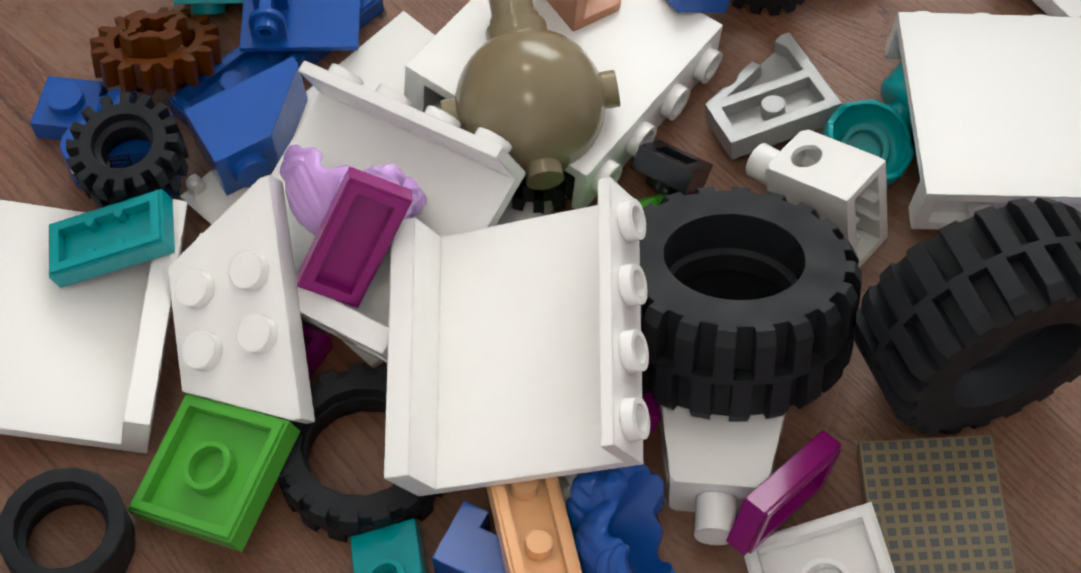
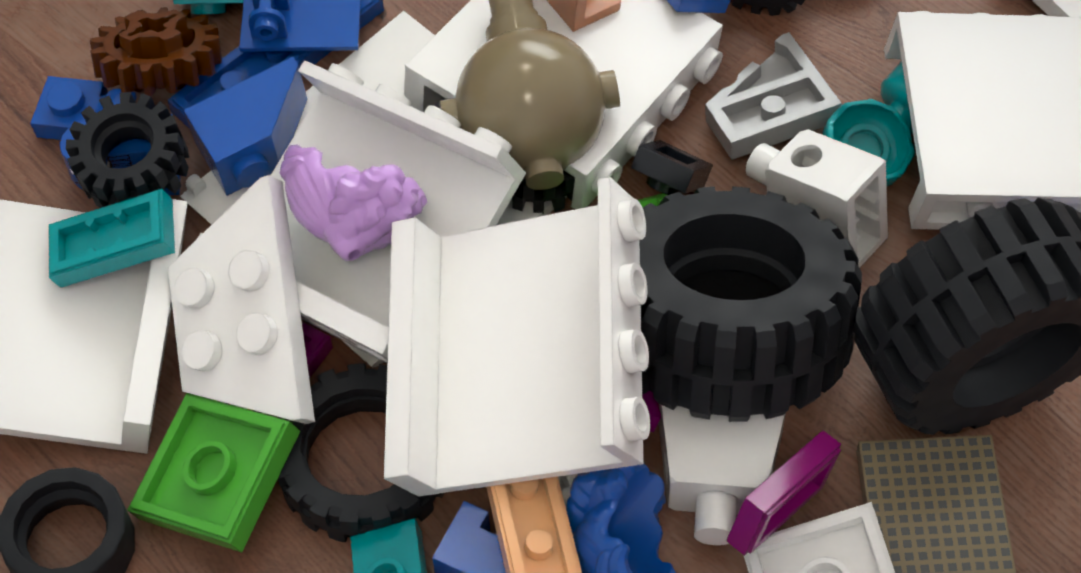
magenta tile [297,166,413,308] -> none

